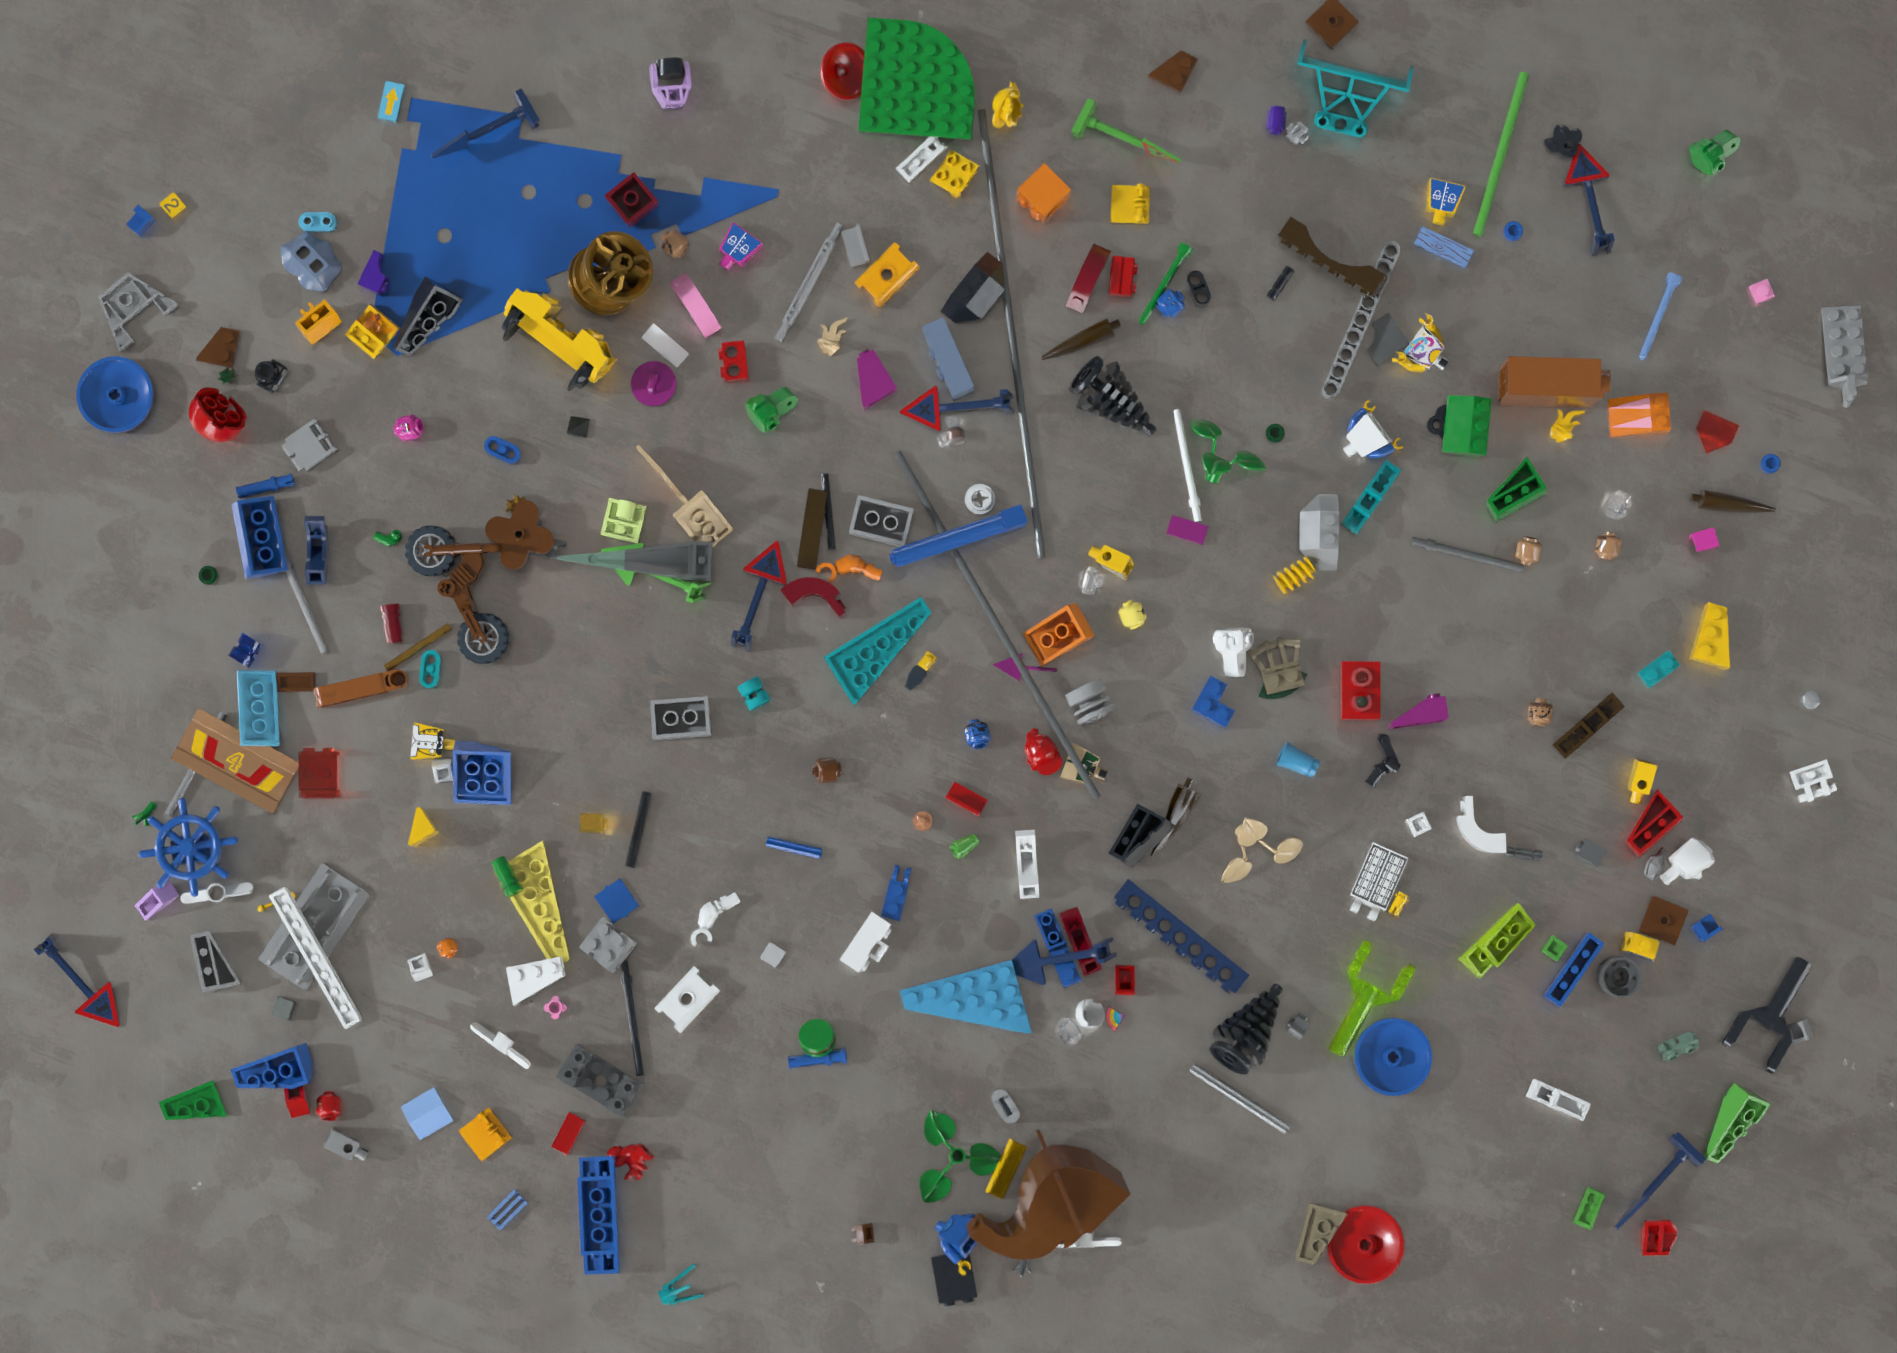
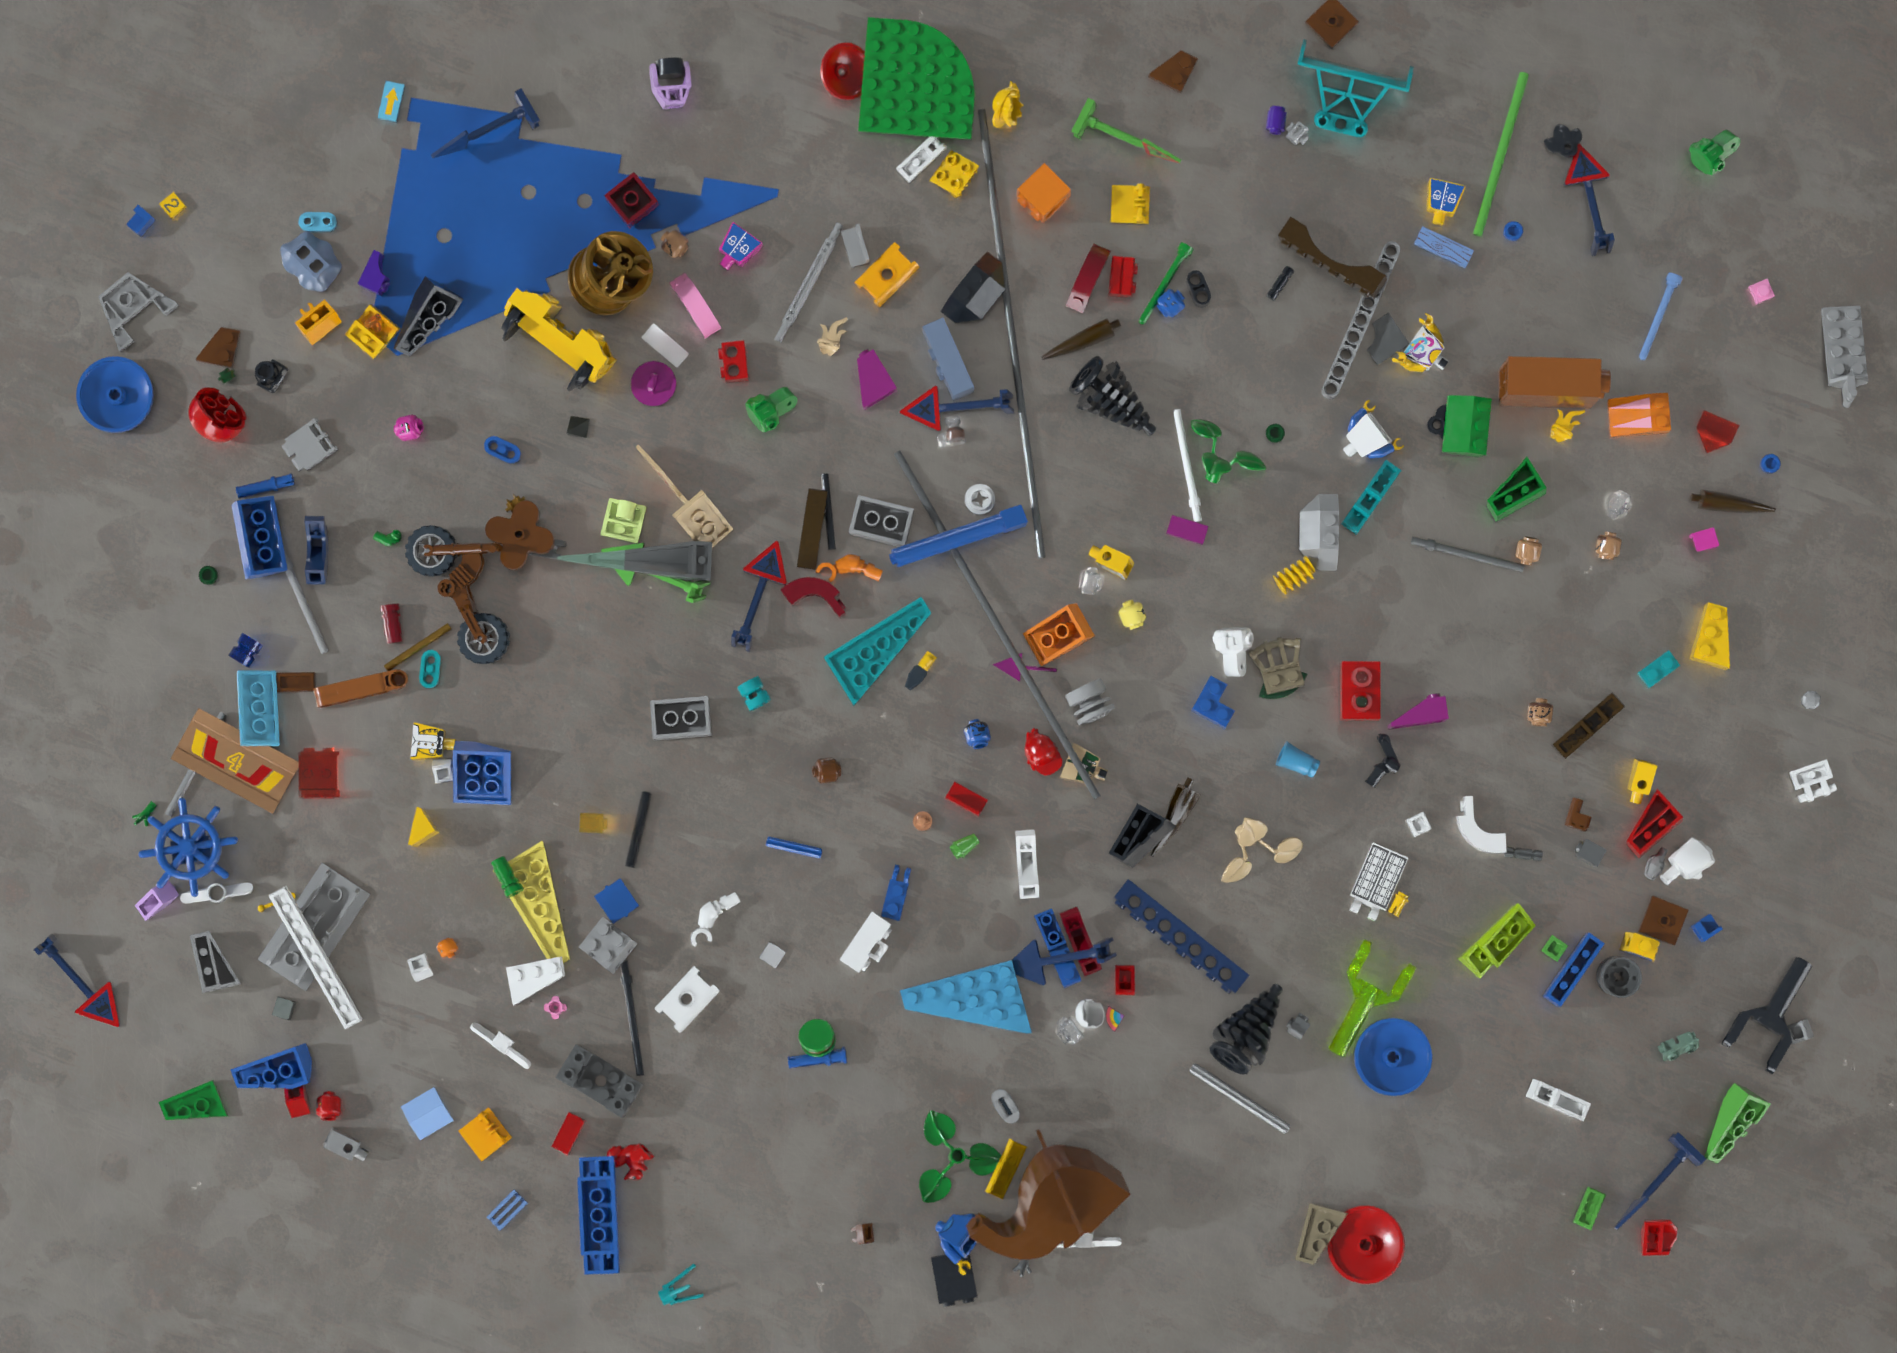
none -> reddish brown piece [1565,798,1592,832]

